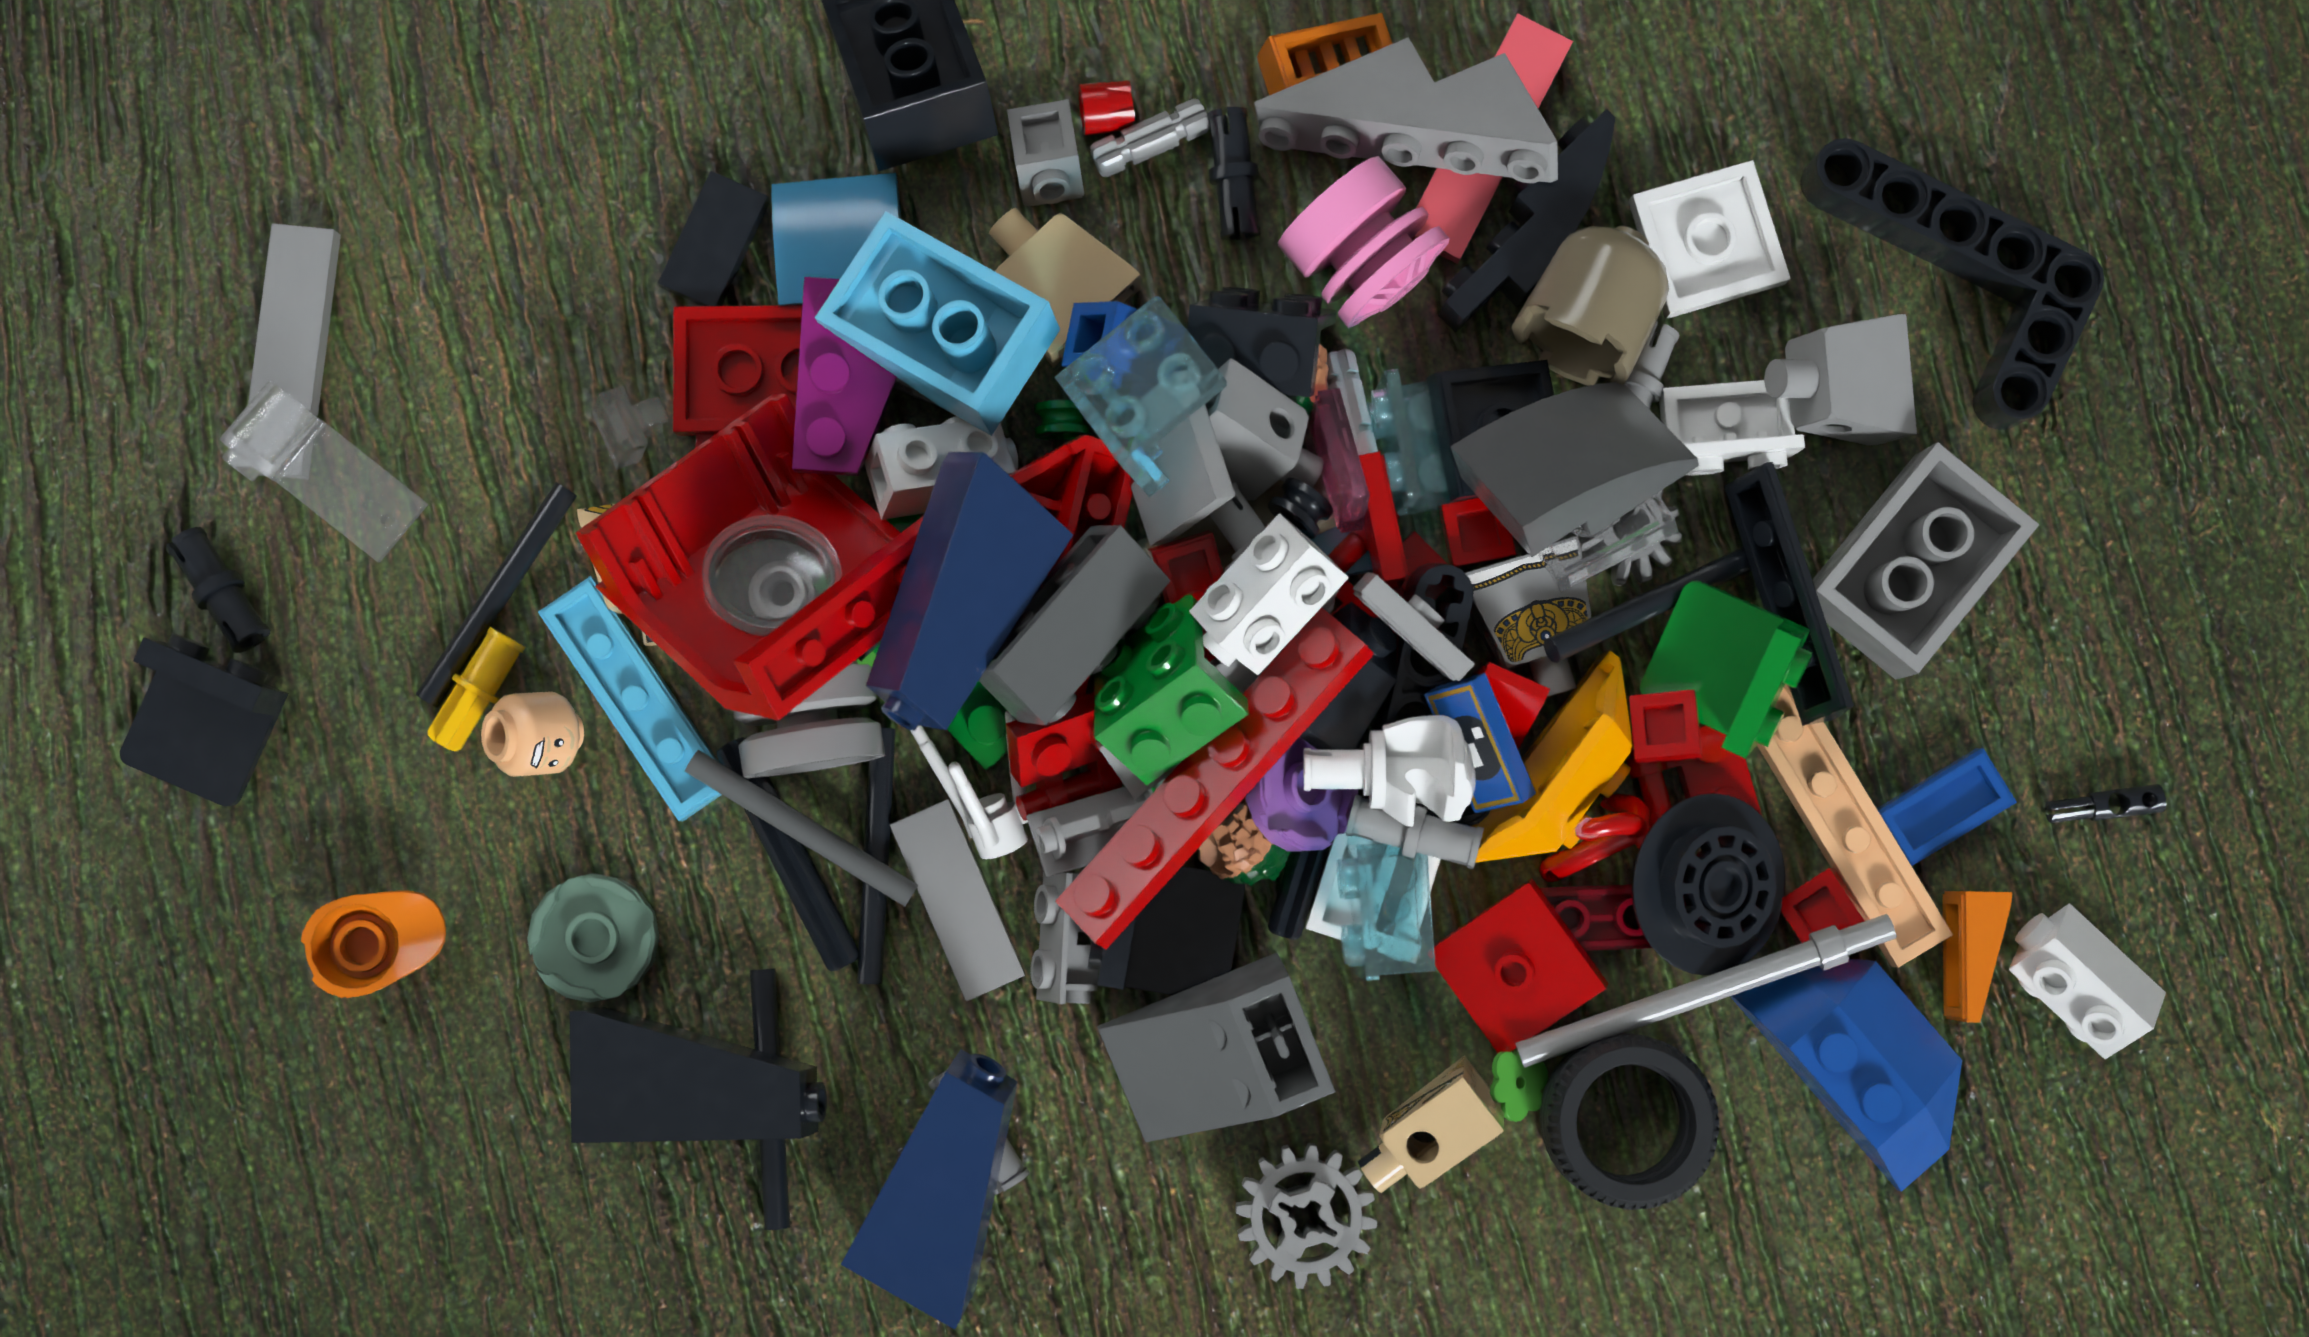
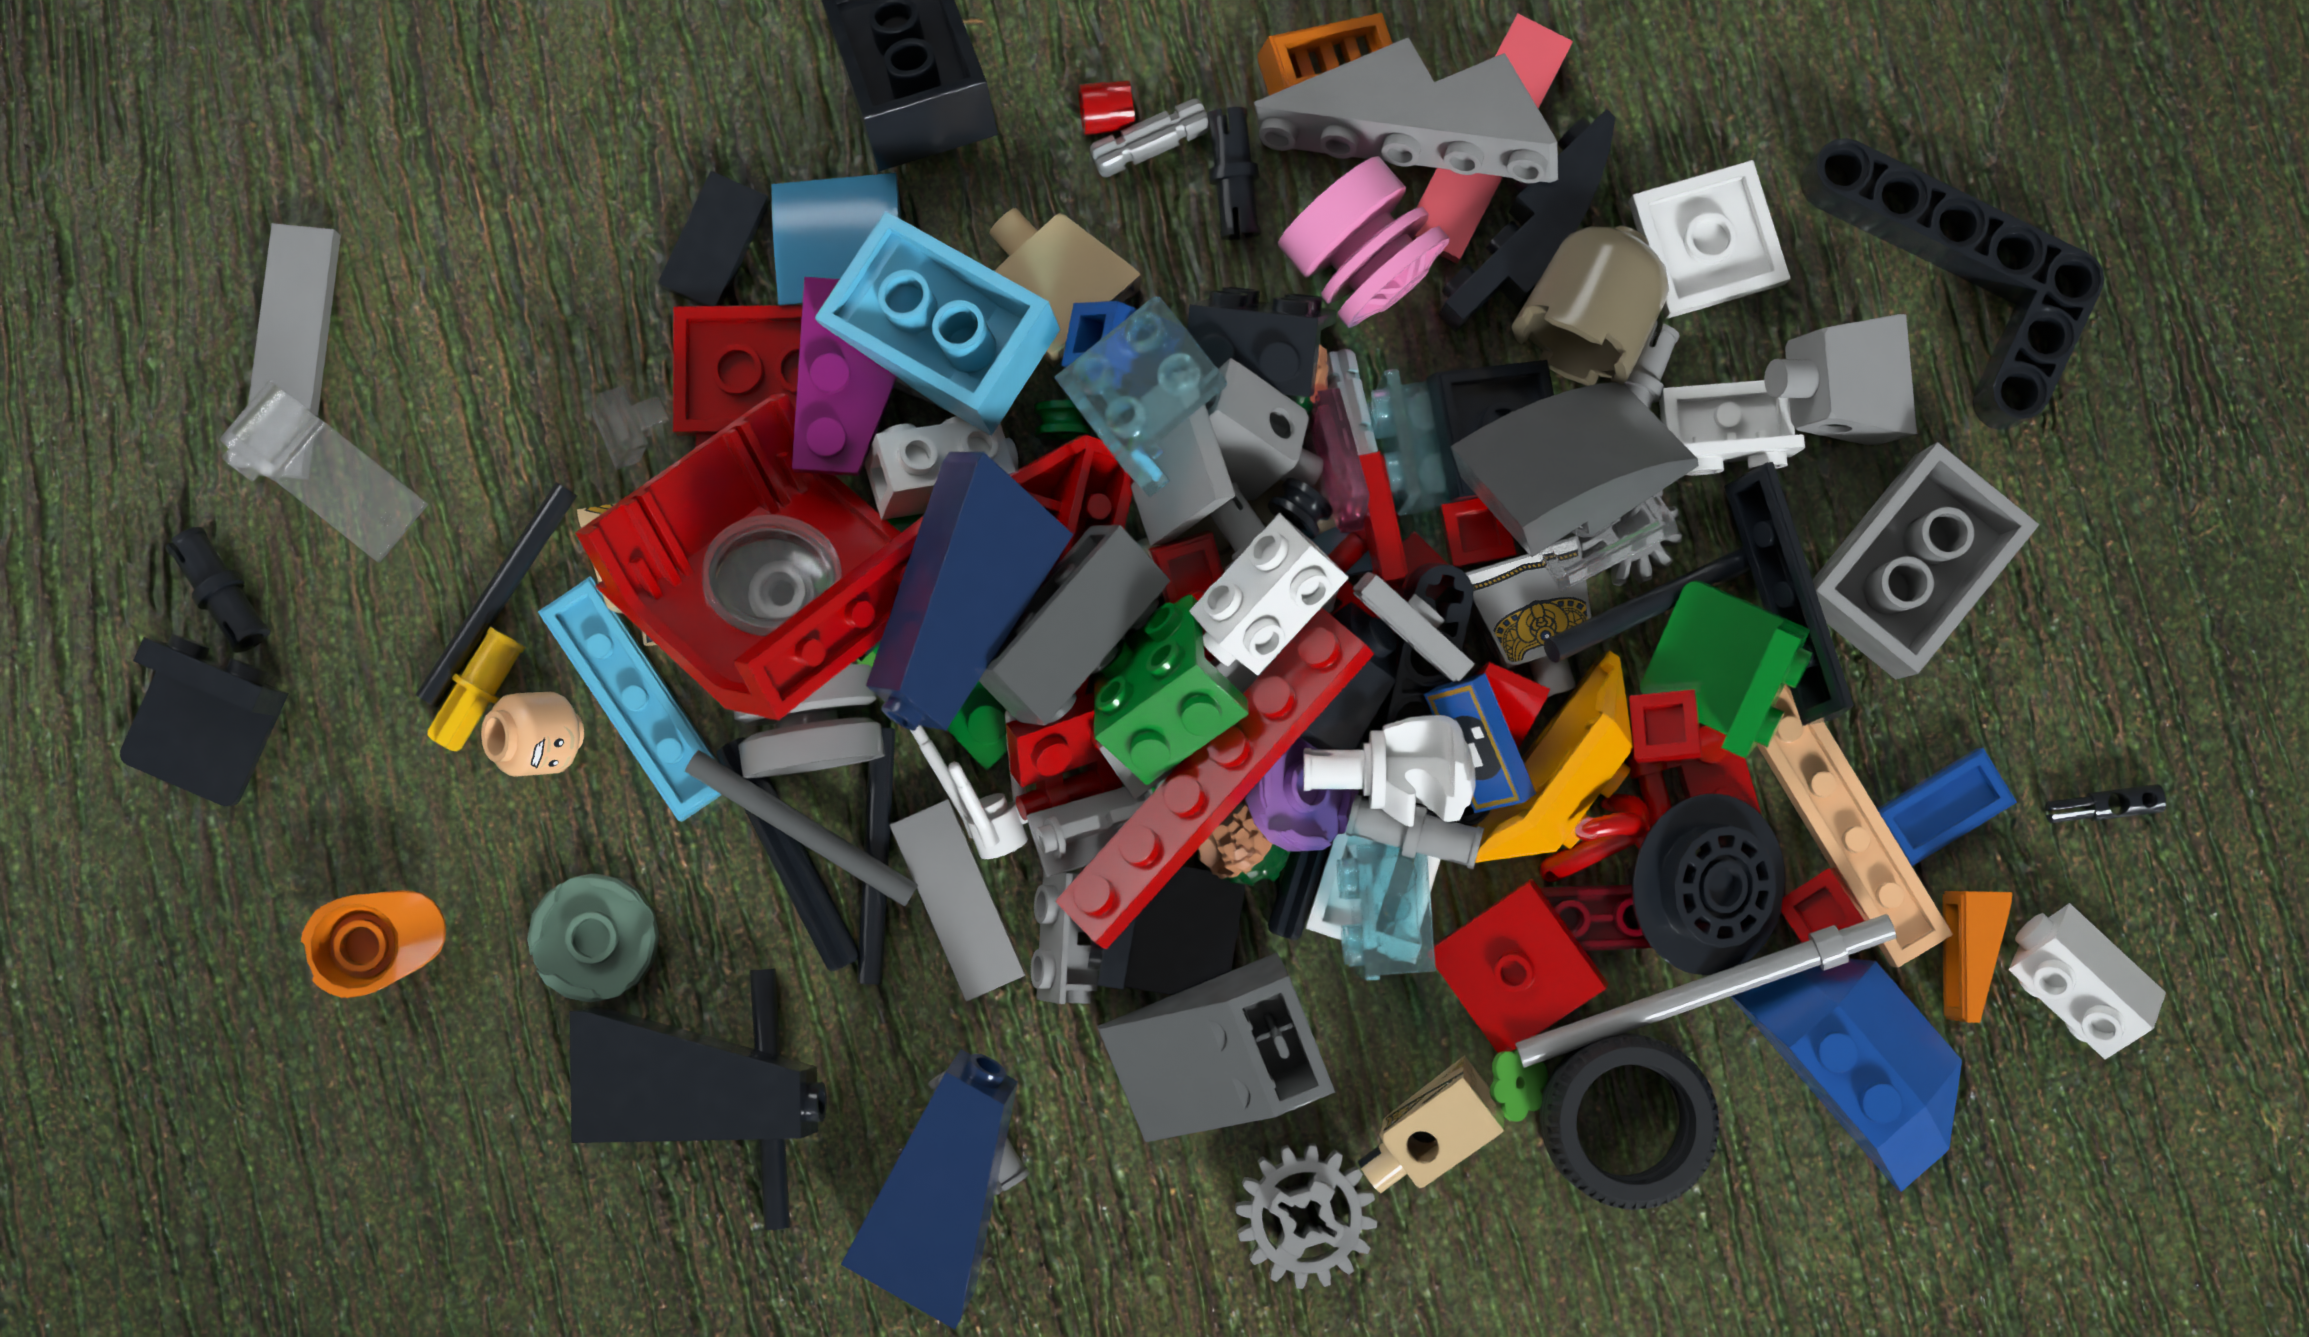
light grey bracket [1007,99,1084,207] -> none

